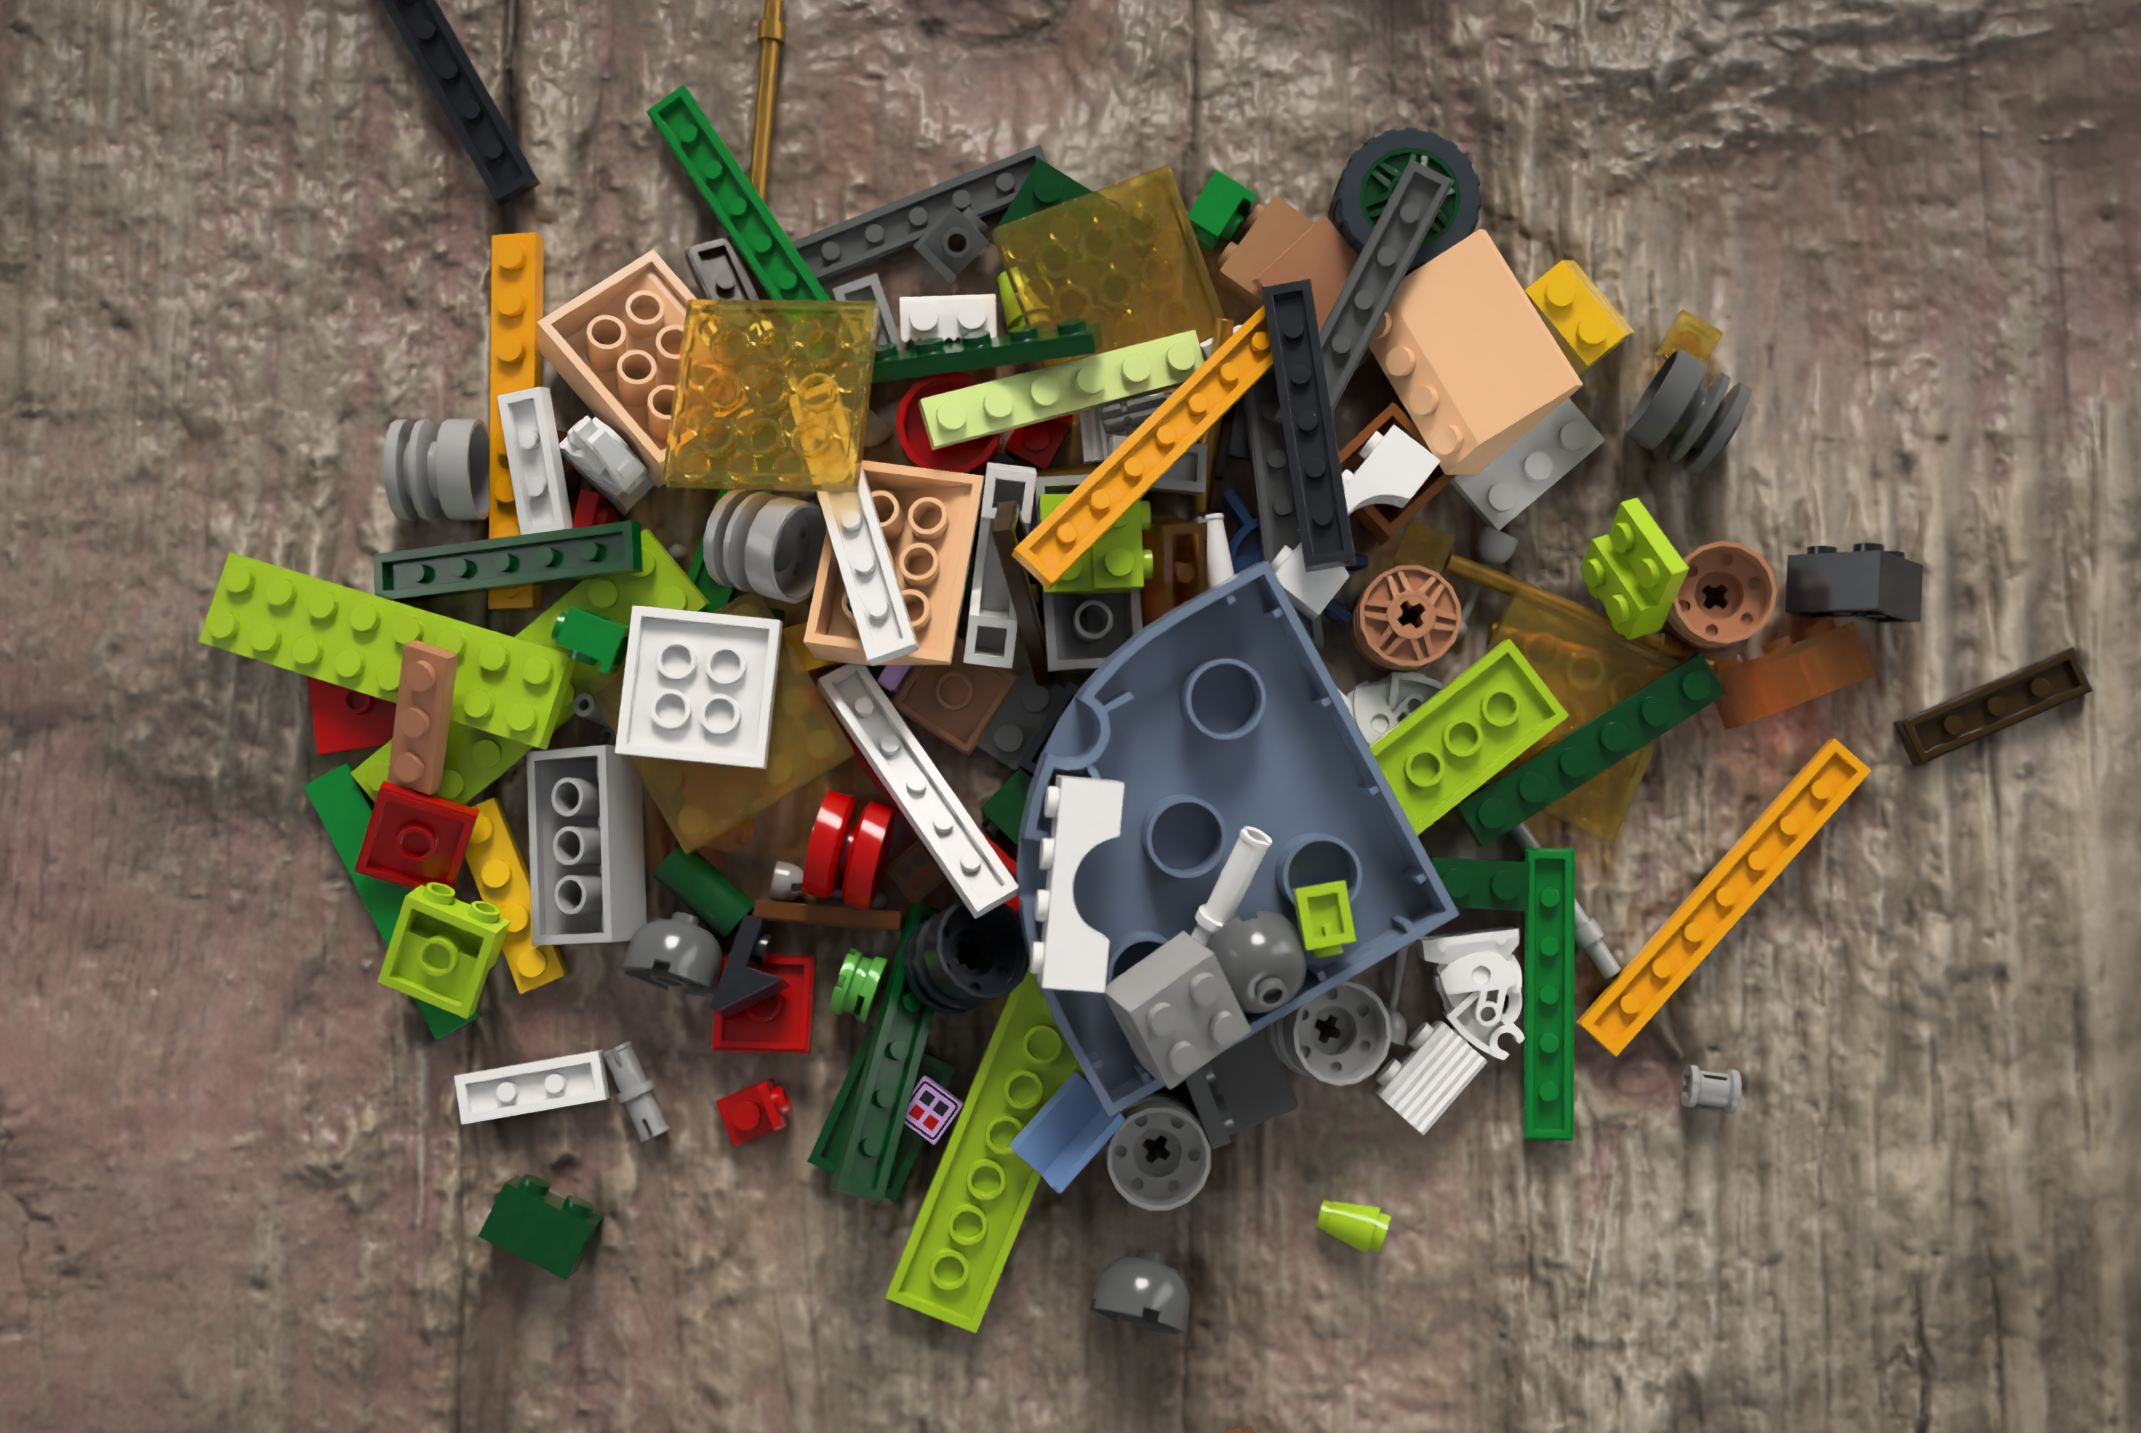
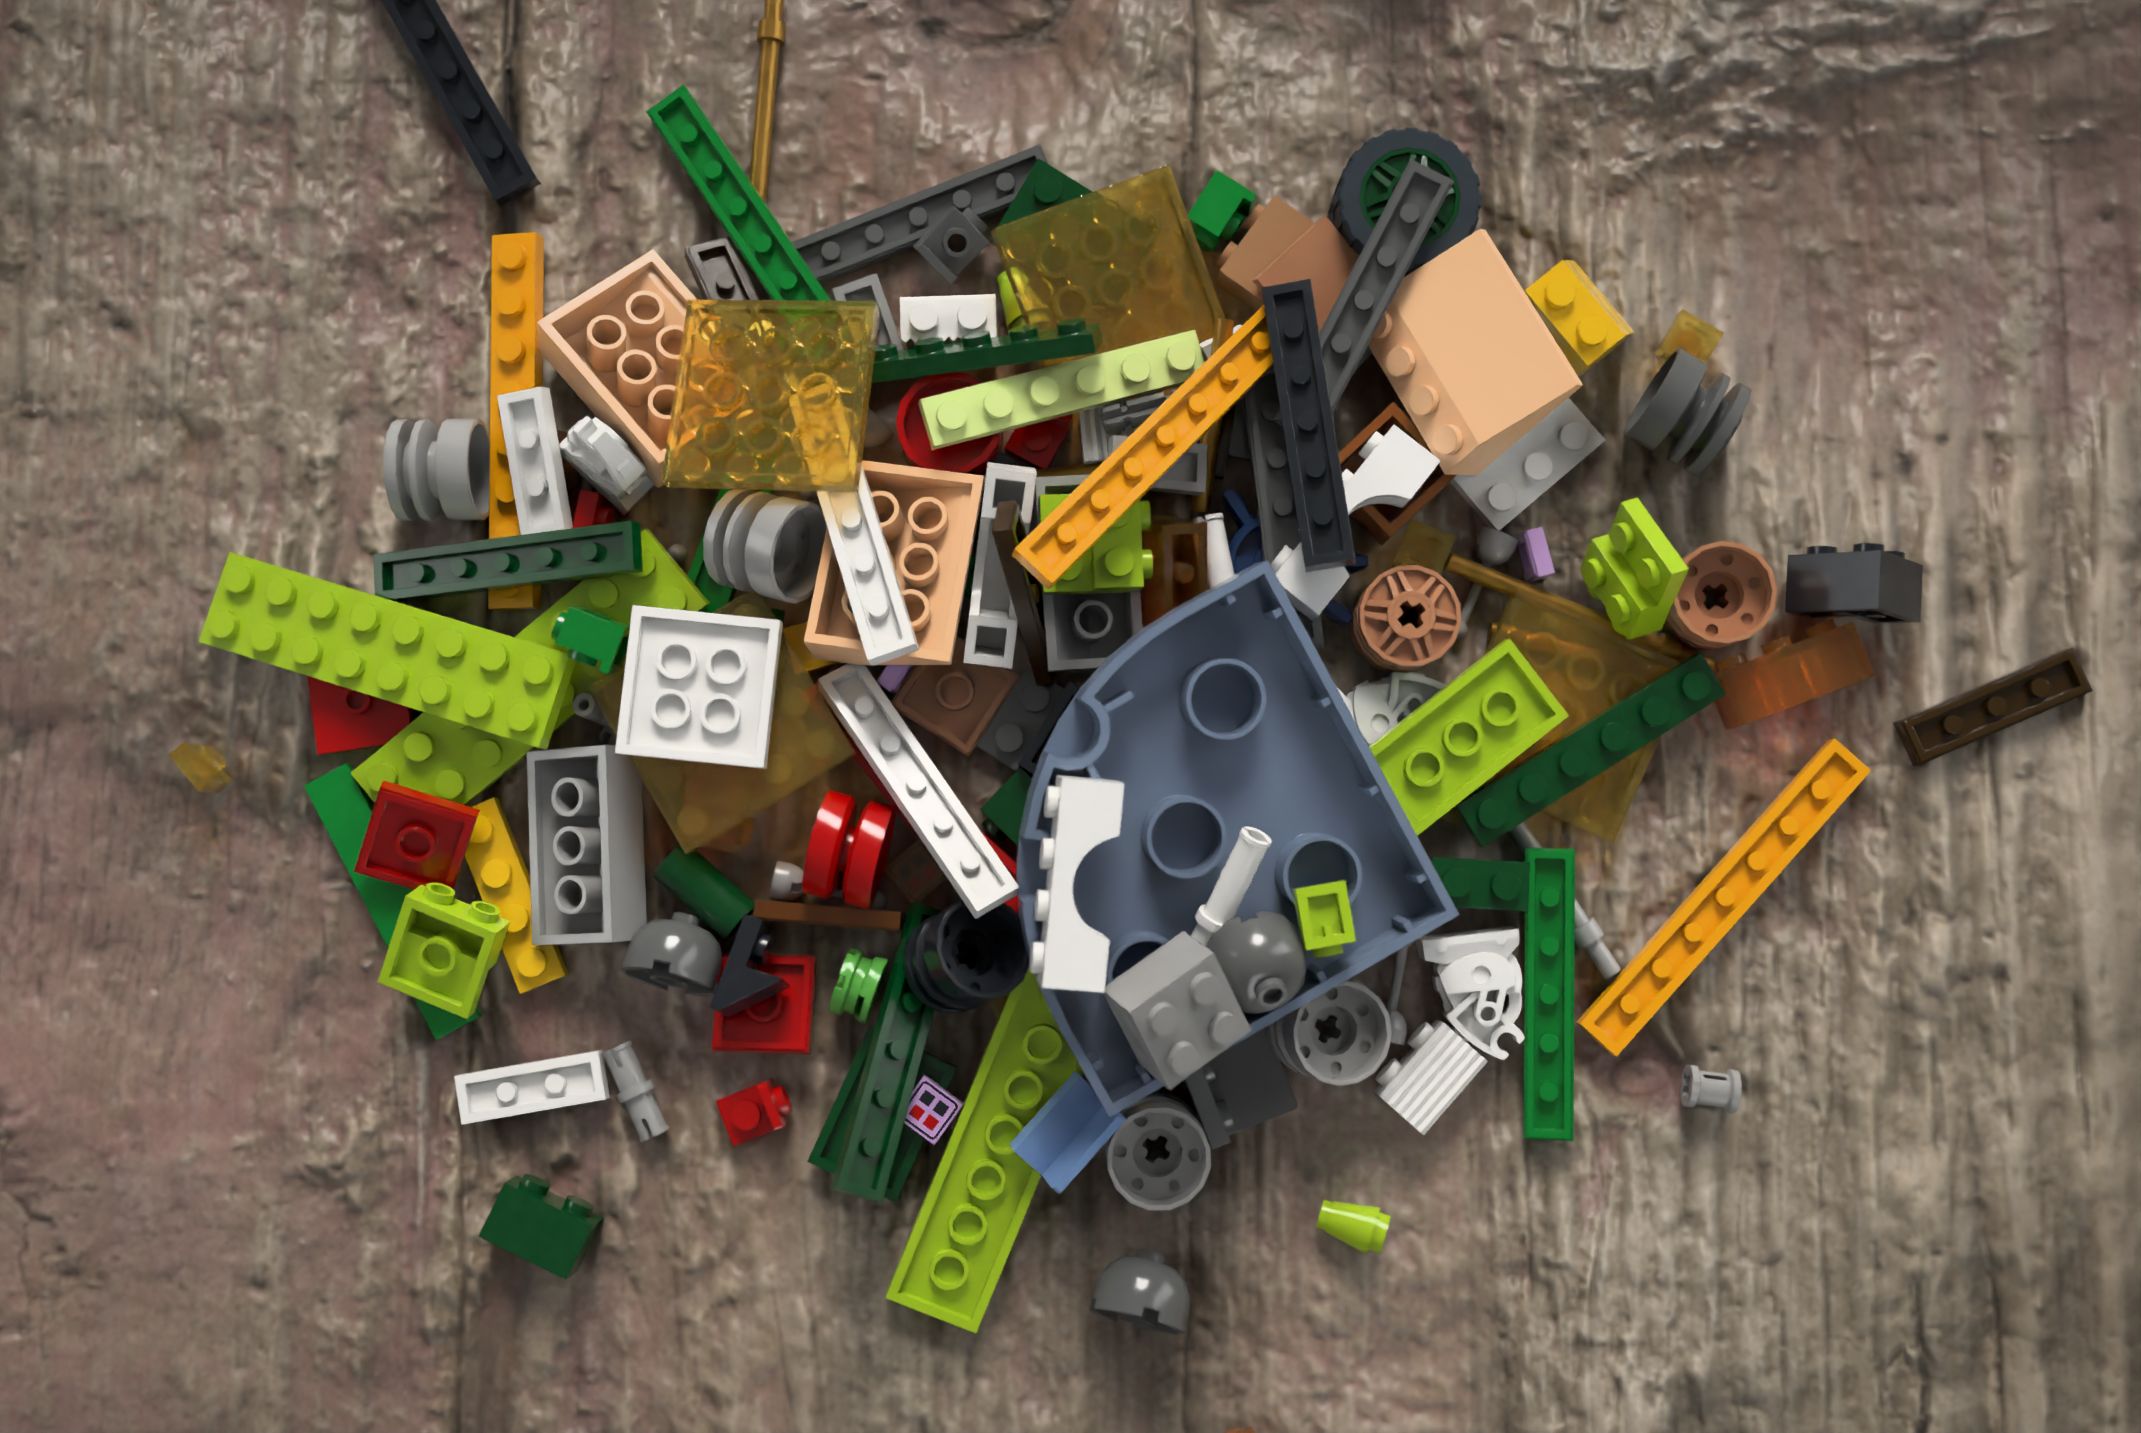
nougat plate [387,640,459,795] -> none
none -> clear yellow plate [168,742,232,793]
none -> lavender tile [1516,526,1555,583]

